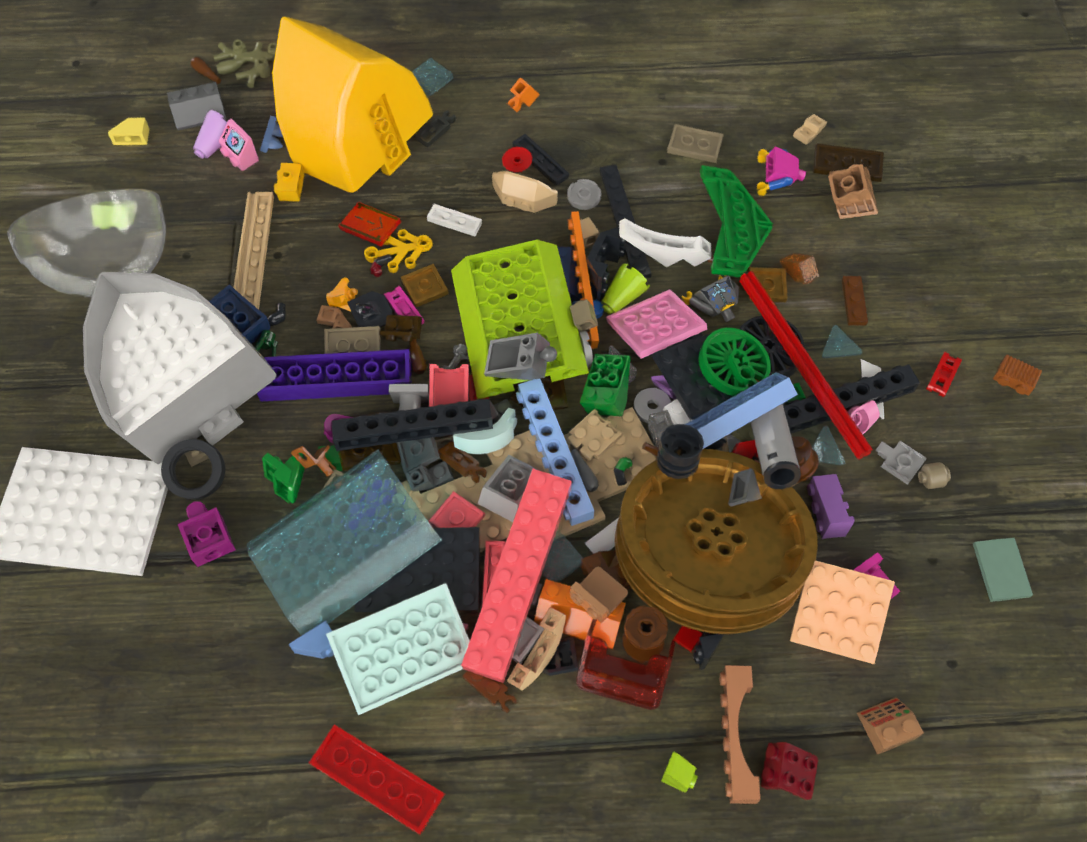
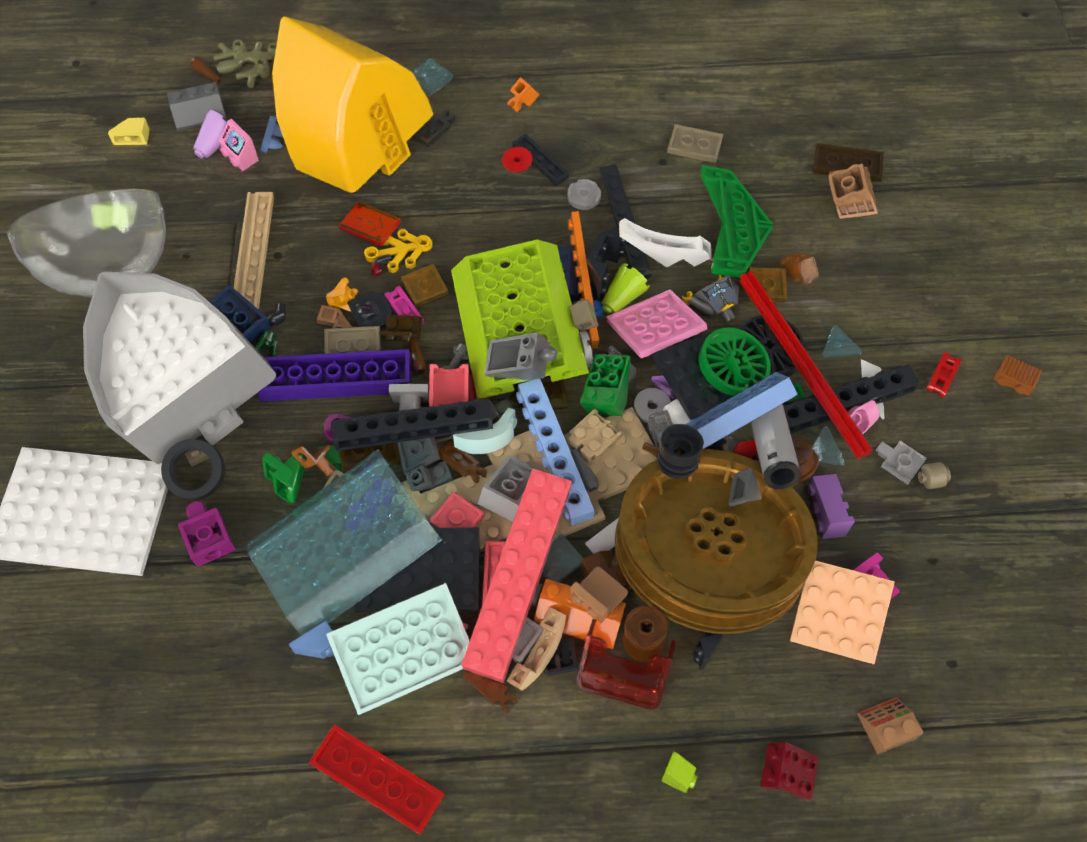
yellow brick [274,163,305,202] -> none
white plate [427,204,482,236] -> none
tan wedge [492,171,558,213] -> none
tan brick [580,217,599,248] -> none
arm [614,457,633,486] -> none
red tile [673,625,703,652] -> none
nougat arch [720,666,760,804] -> none
dark pink torso [757,146,806,196] -> none
tan slope [793,114,827,145] -> none
reddish brown plate [842,276,868,325] -> none
sand green tile [973,538,1033,602] -> none

